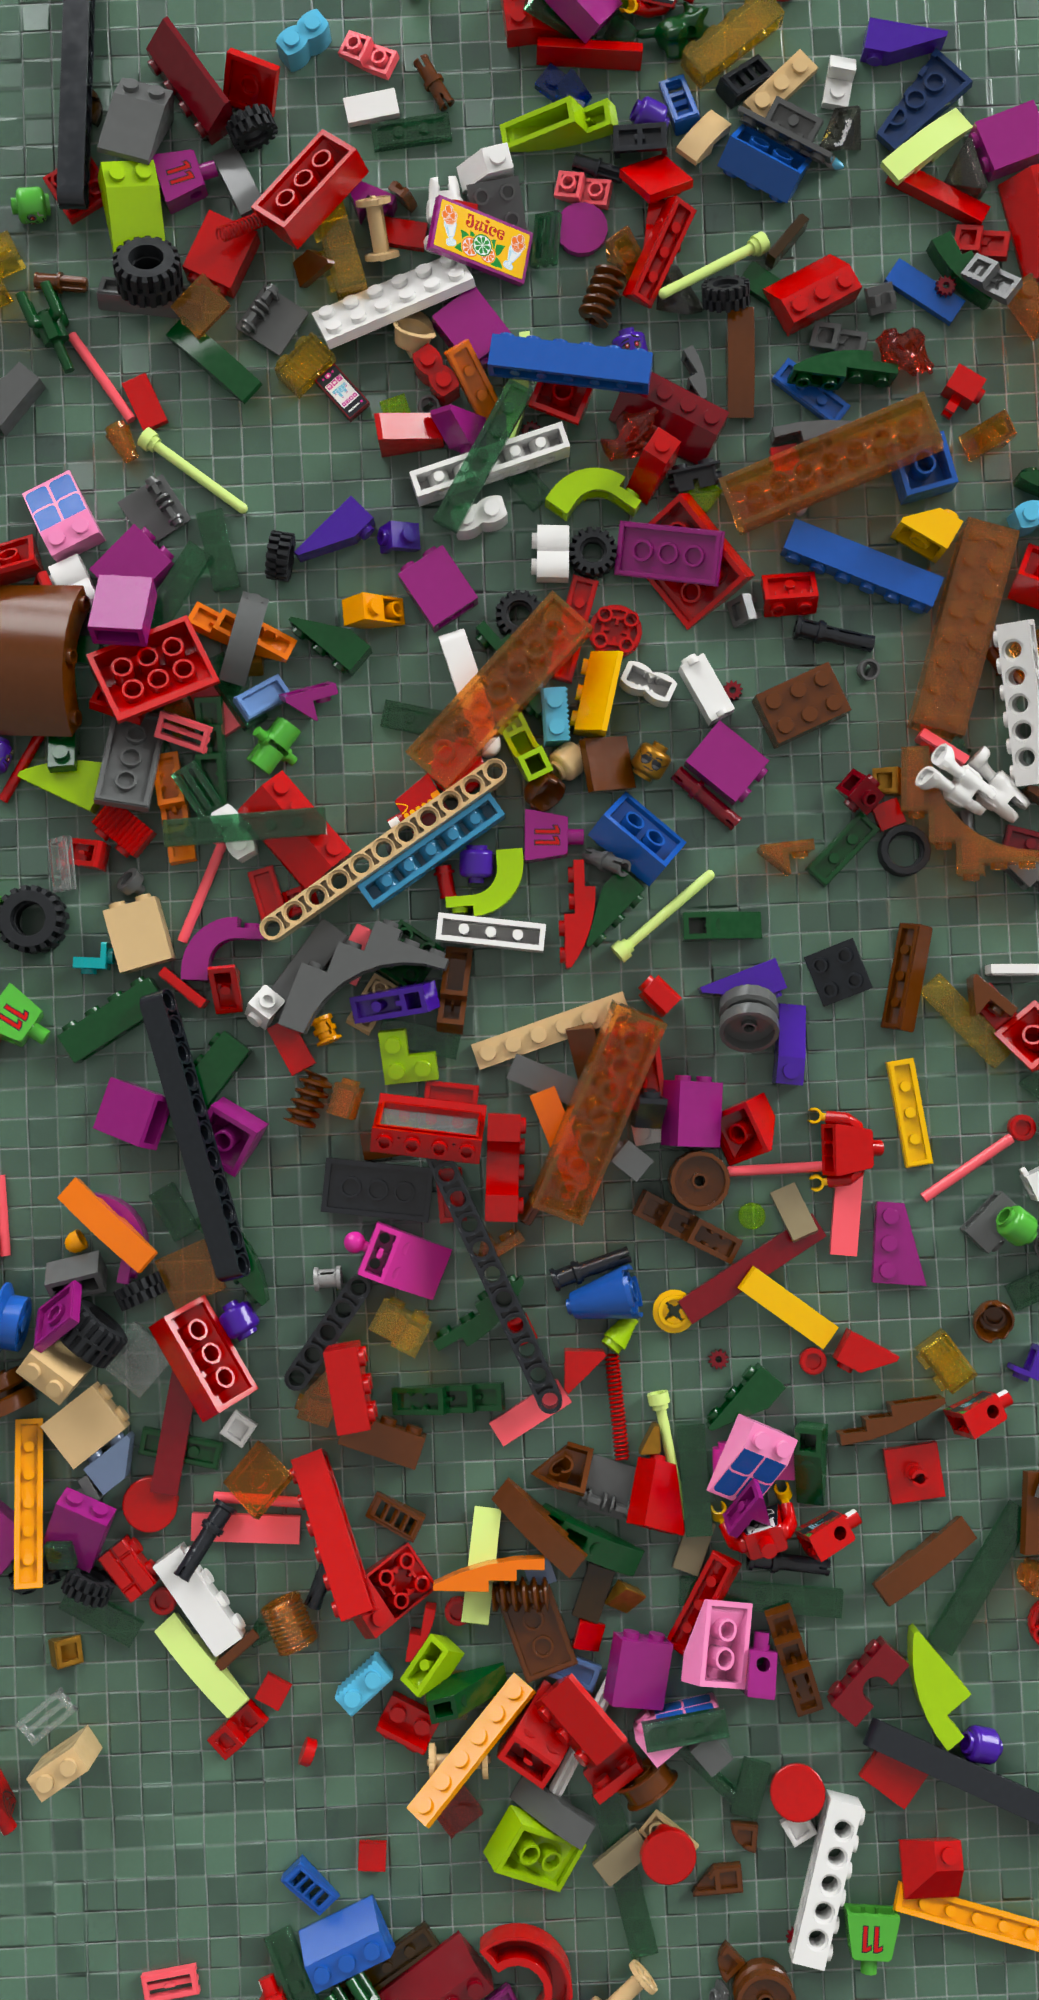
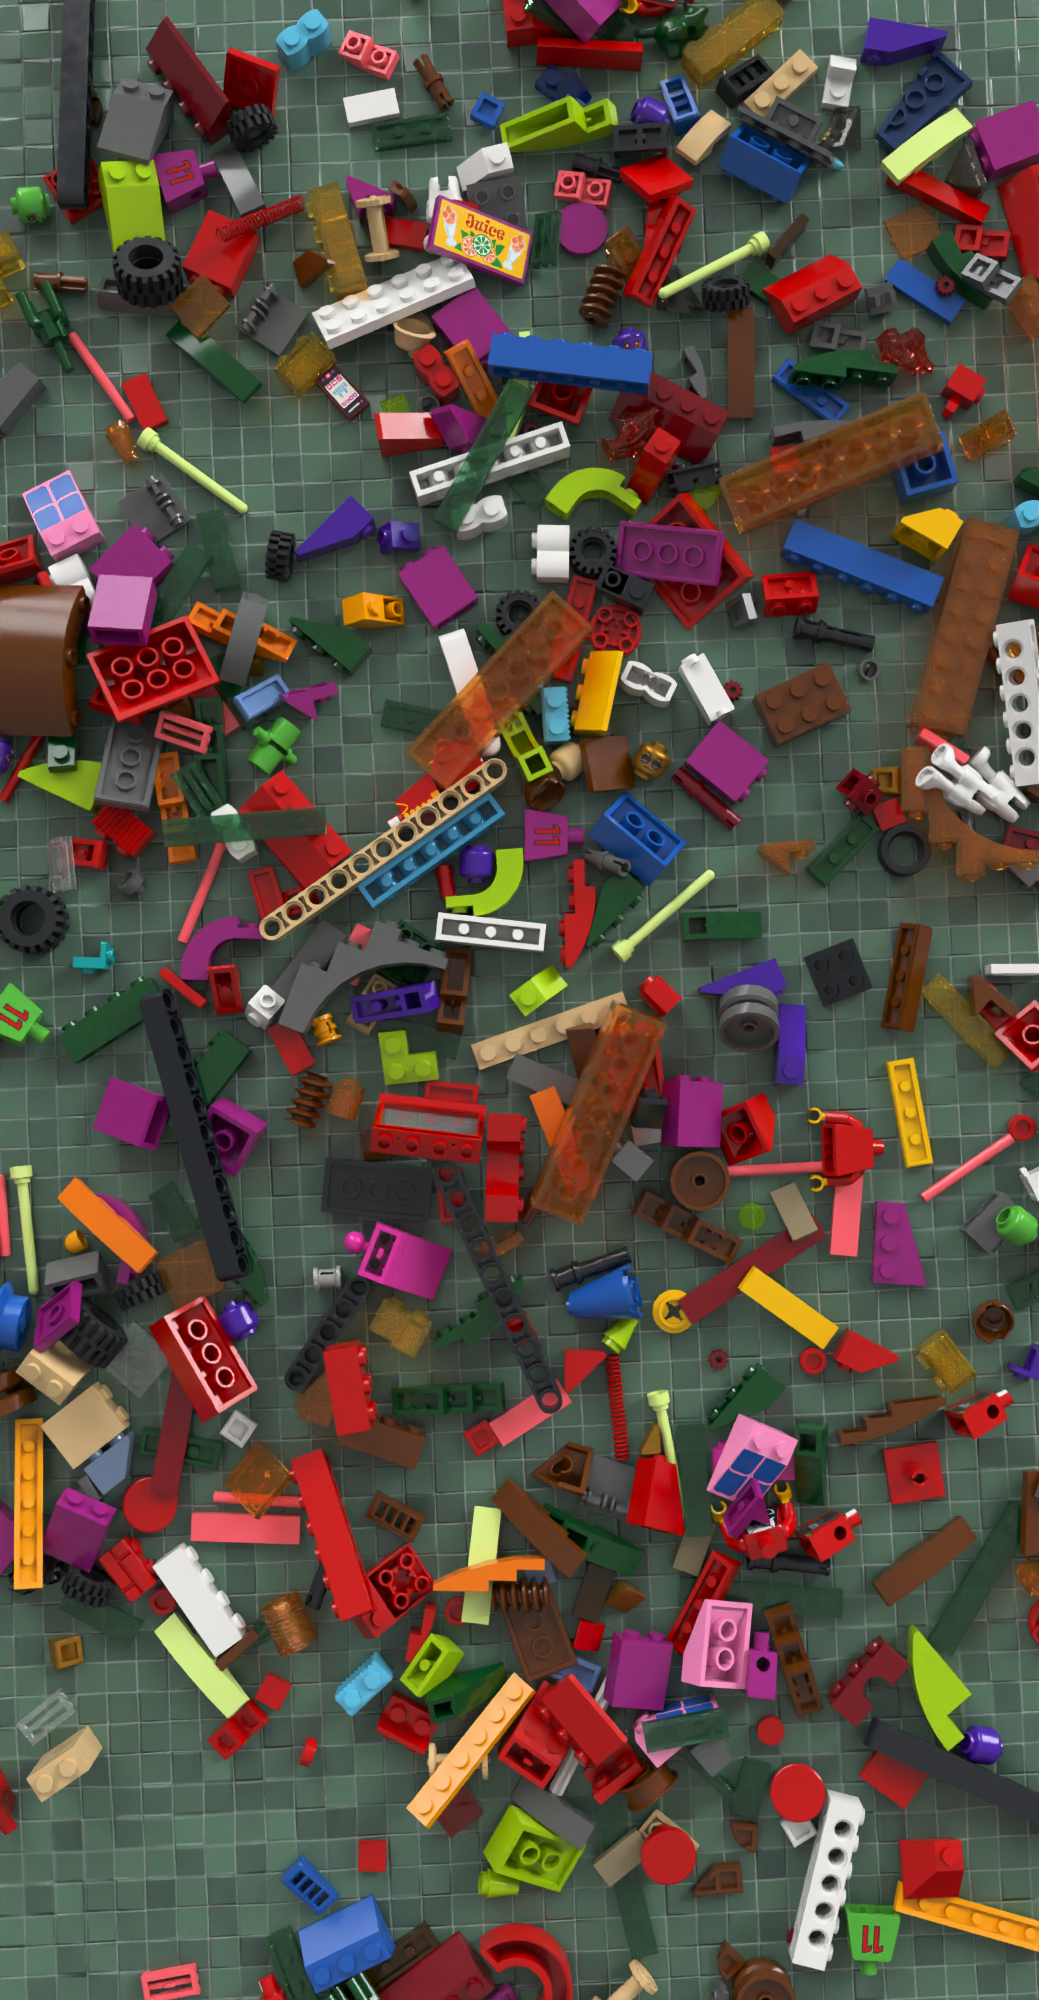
clear green tile [43,1541,78,1570] -> none
tan brick [103,893,176,974] -> none
black pin [174,1498,237,1583] -> none
red slope [251,129,369,250] -> none
none -> yellowish green piece [10,1165,40,1295]
none -> red tile [463,1418,500,1457]
none -> blue plate [470,92,506,131]
none -> lime cone [478,1869,519,1898]
none -> lime slope [509,965,568,1018]
none -> black slope [595,563,655,617]
none -> red tile [756,1715,785,1745]
none -> clear orange piece [884,202,942,261]

